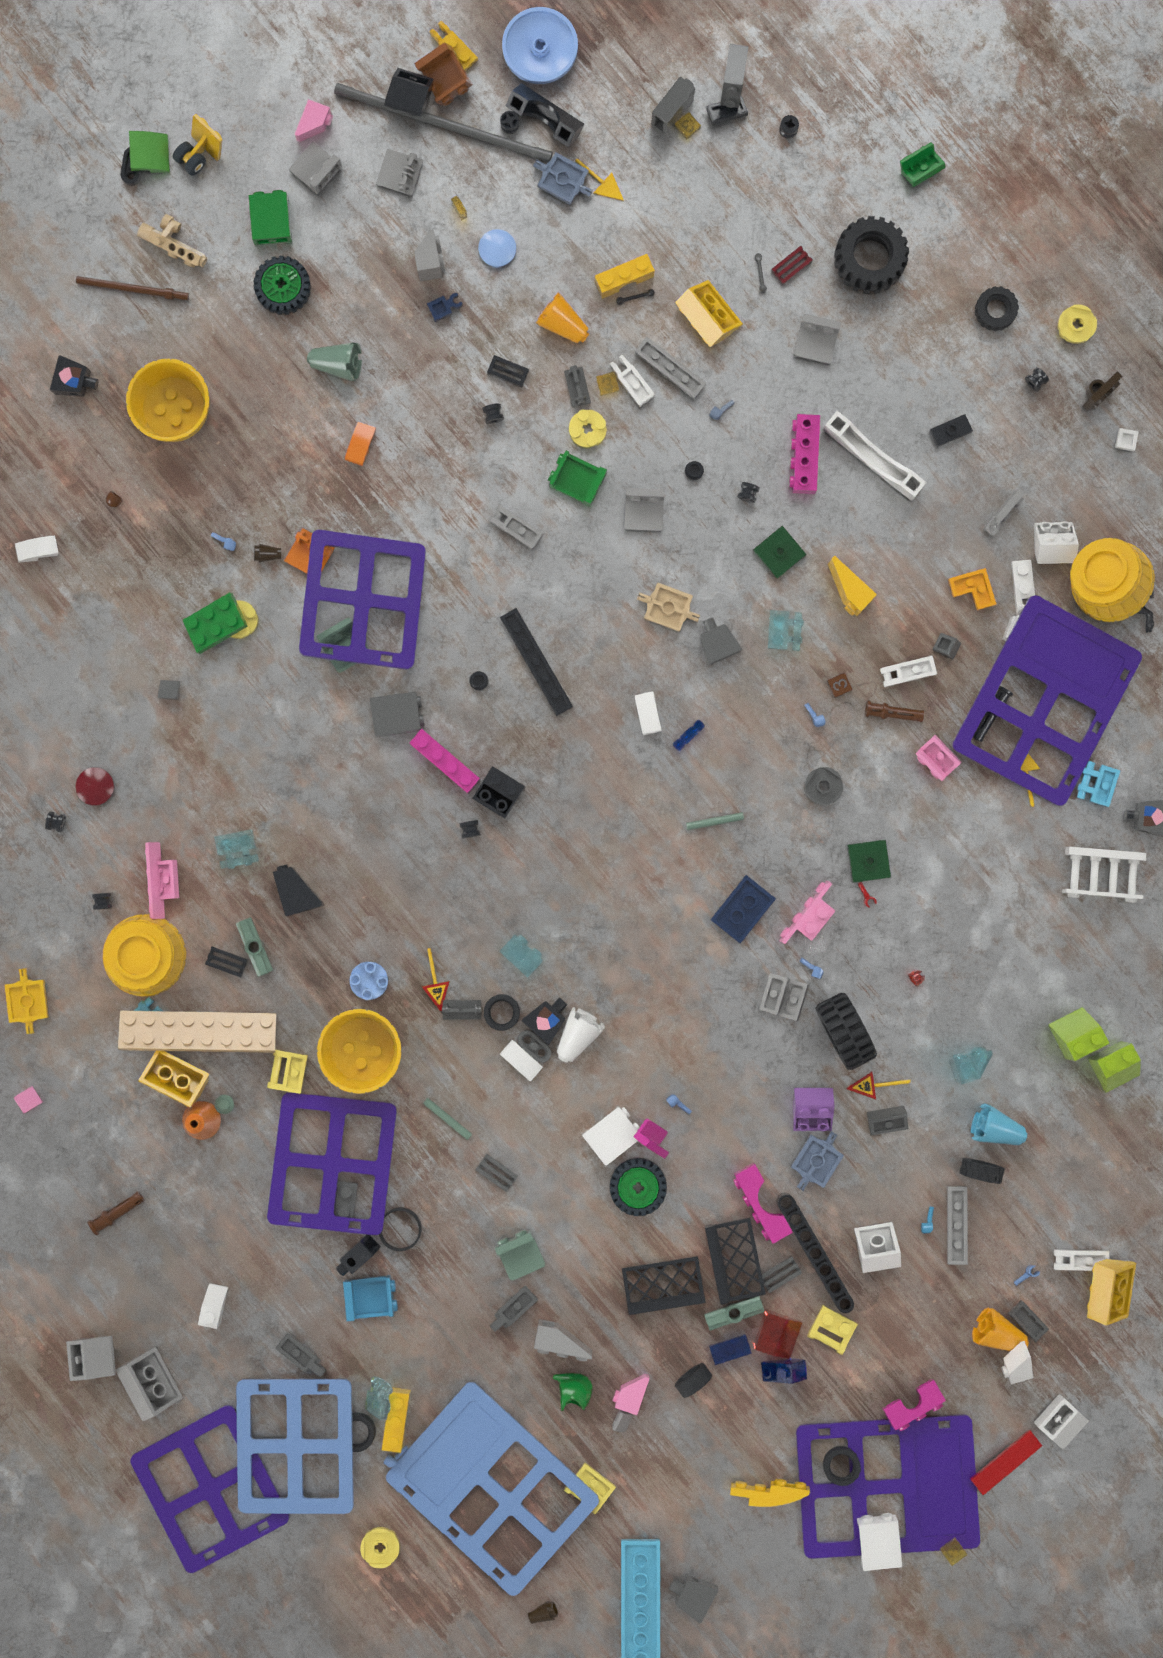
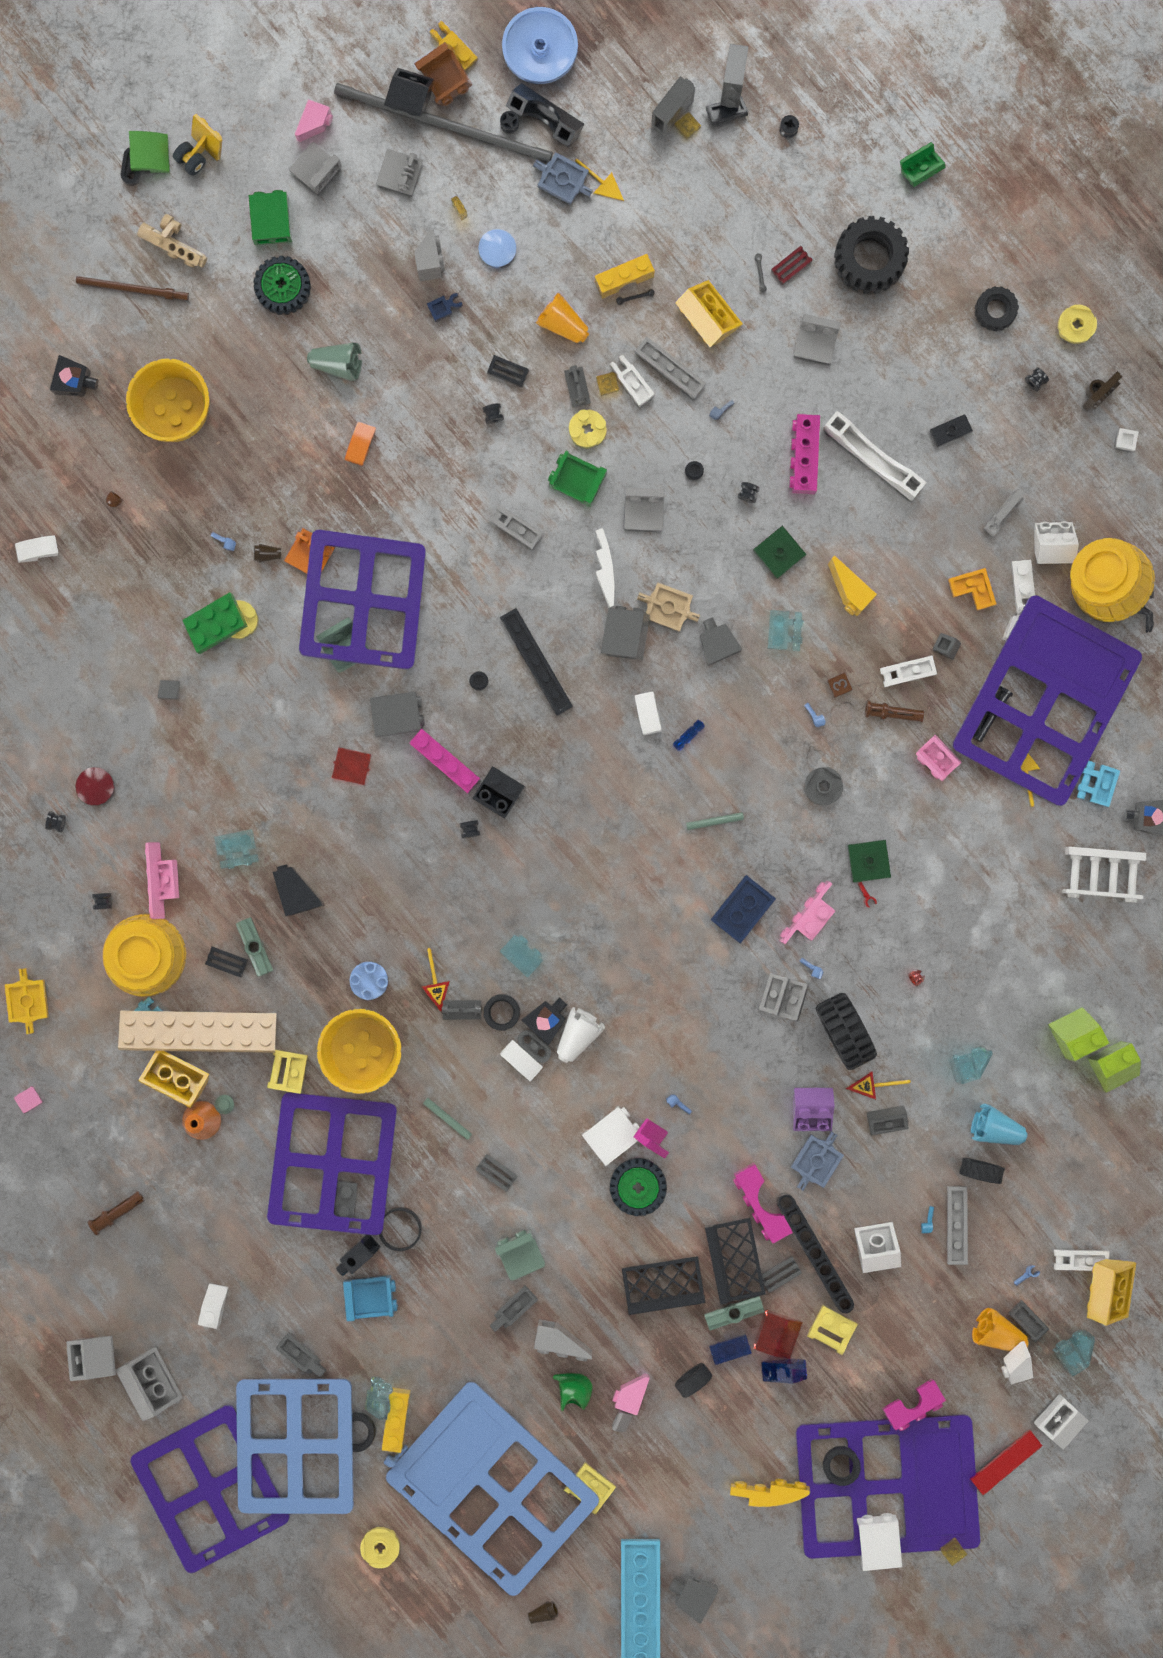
none -> clear red piece [332,747,371,785]
none -> white slope [595,528,615,608]
none -> dark grey brick [601,606,650,661]
none -> clear light blue slope [1053,1329,1095,1377]

